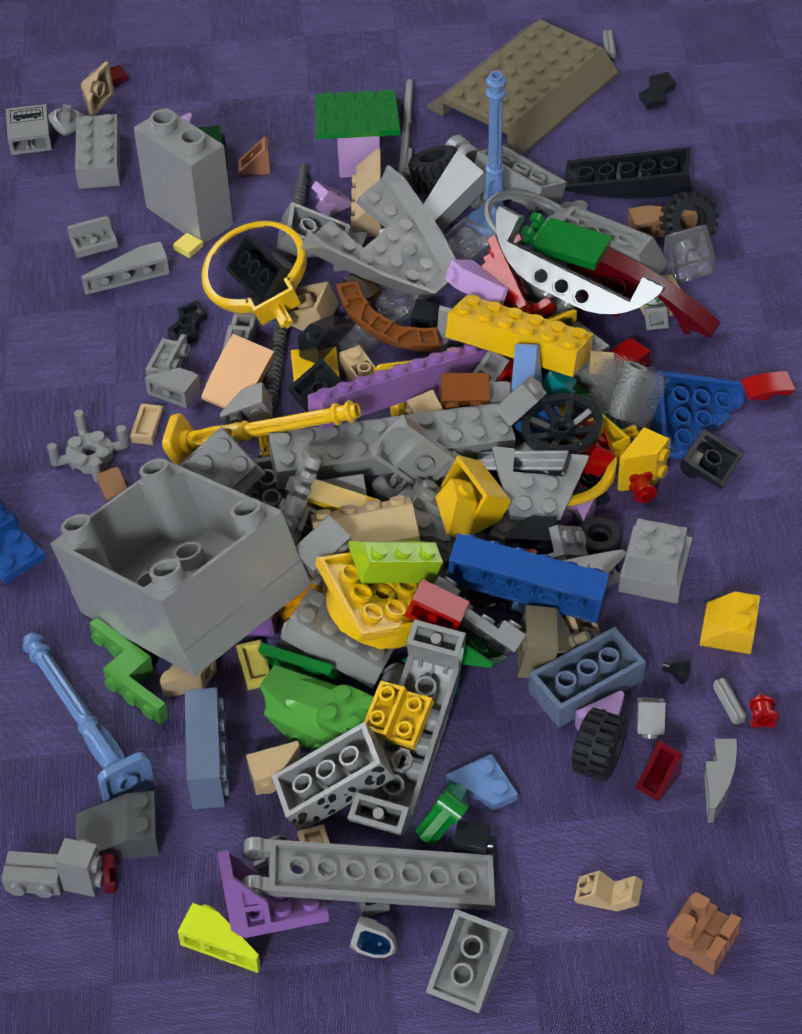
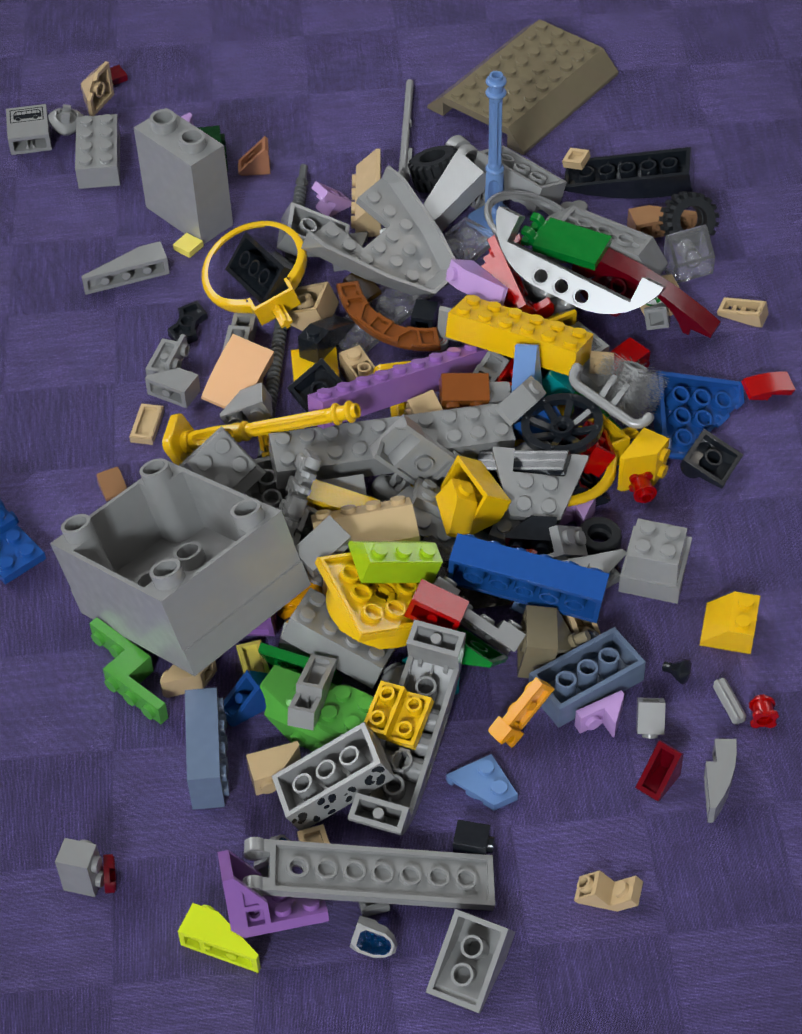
light grey brick [2,851,63,898] -> none
medium blue piece [22,633,155,802] -> none
light grey plate [47,410,129,483] -> none
light grey bracket [67,216,118,258] -> none
dark grey slope [76,791,159,861] -> none
green piece [315,90,400,178] -> none
green piece [415,783,469,845] -> none
black tyre [571,707,627,782] -> none
light grey axle [603,29,616,59] -> none
black tile [639,72,676,110] -> none
nougat hips [667,892,742,976] -> none
none -> blue slope [224,670,268,727]
none -> light grey slope [287,654,337,730]
none -> light orange plate [488,677,555,748]
none -> tan plate [562,148,591,170]
none -> light grey piece [569,363,654,429]
none -> tan slope [717,297,768,328]

